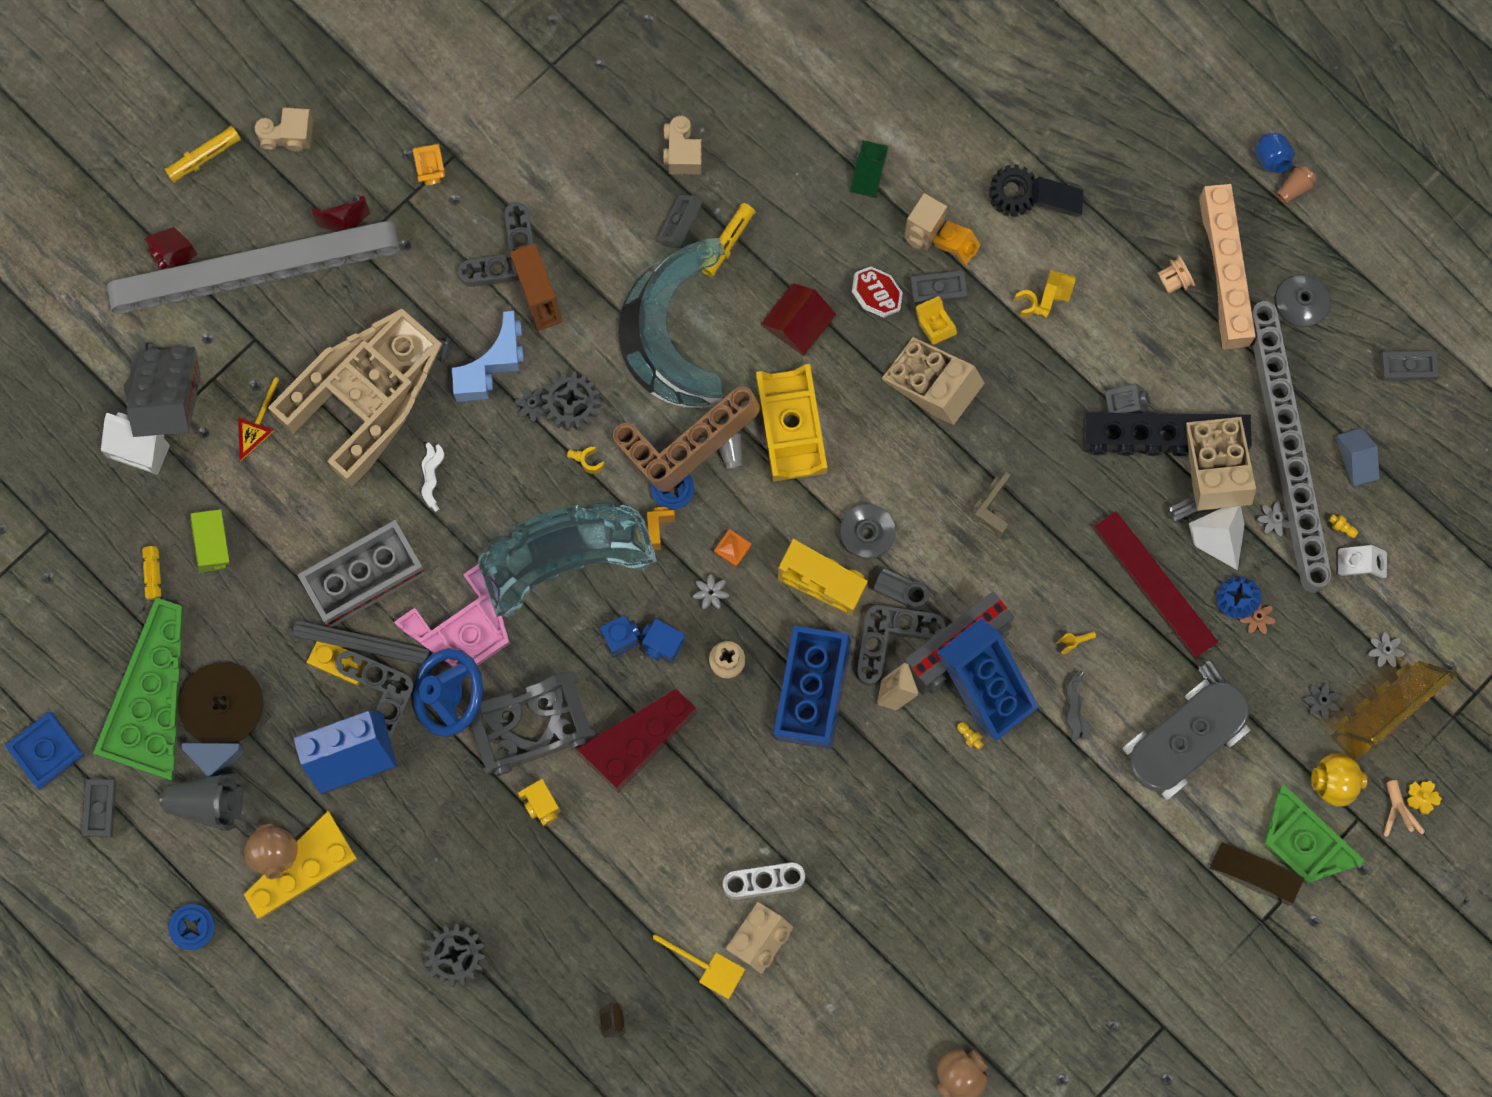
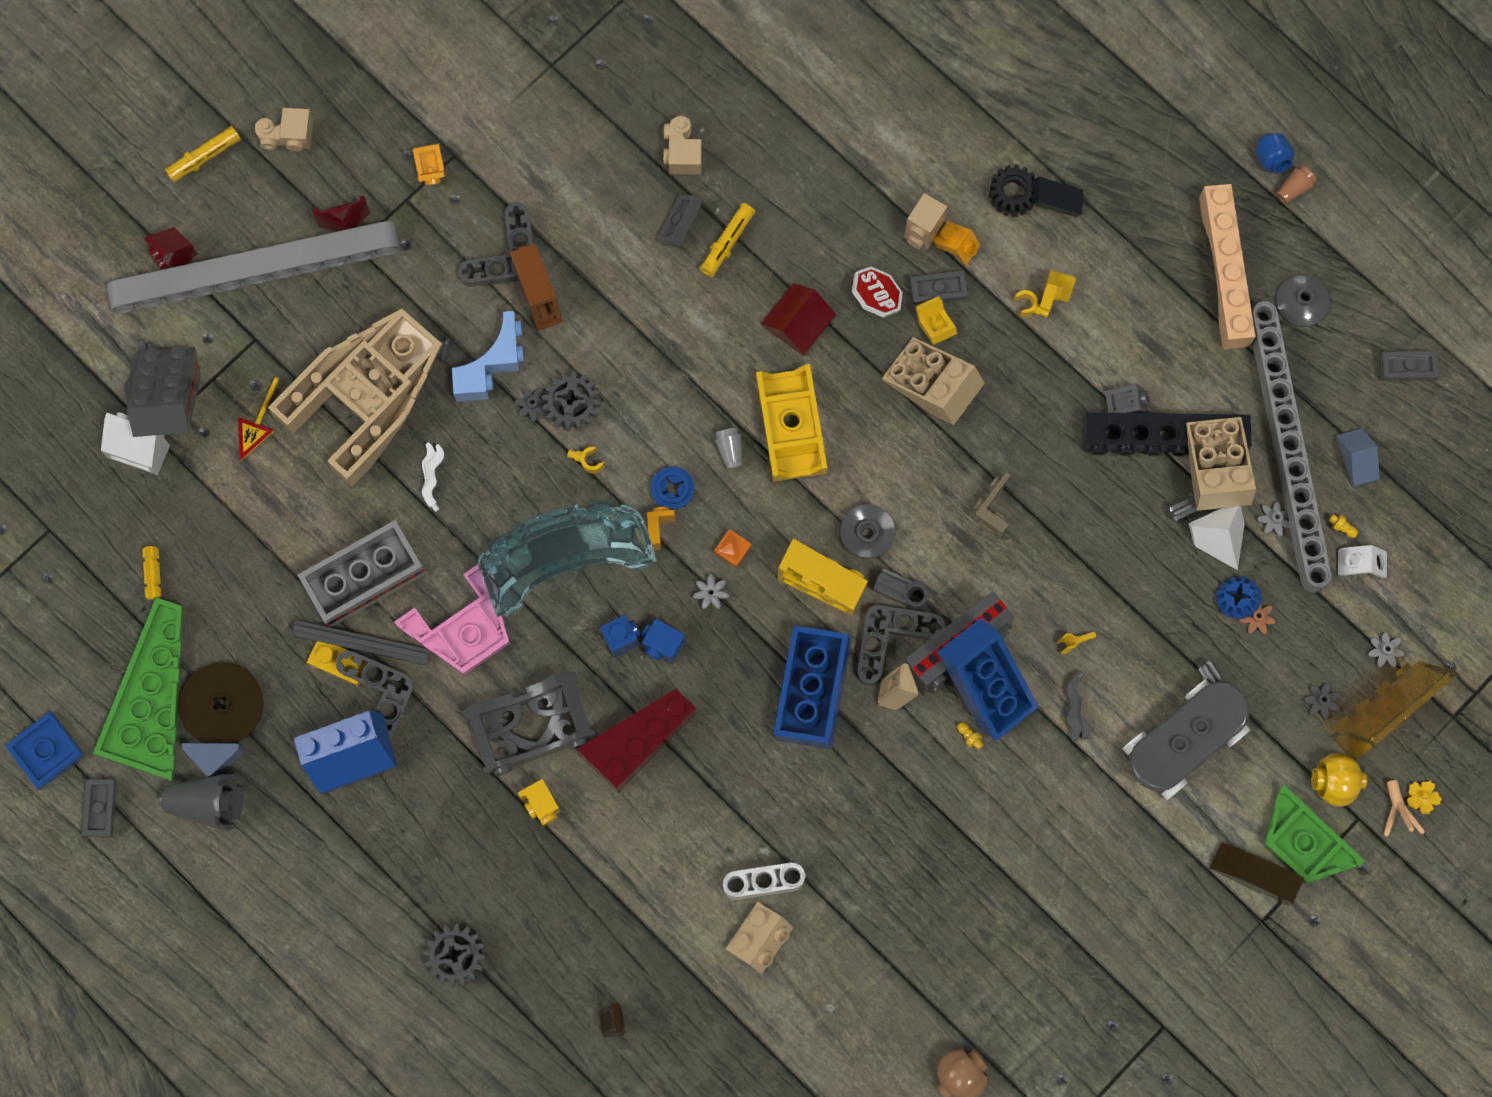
blue gear [169,904,215,950] -> none
lime hinge [190,509,229,574] -> none
yellow wing [244,811,358,920] -> none
medium nougat plant [244,824,298,879] -> none
blue piece [412,648,483,737] -> none
medium nougat beam [613,387,760,492] -> none
clear light blue windscreen [618,238,725,409] -> none
yellow piece [653,934,746,999] -> none
tan piece [709,641,745,679] -> none
dark green slope [850,140,888,198] -> none
dark red tile [1093,511,1218,659] -> none
light nougat piece [1158,255,1195,294] -> none

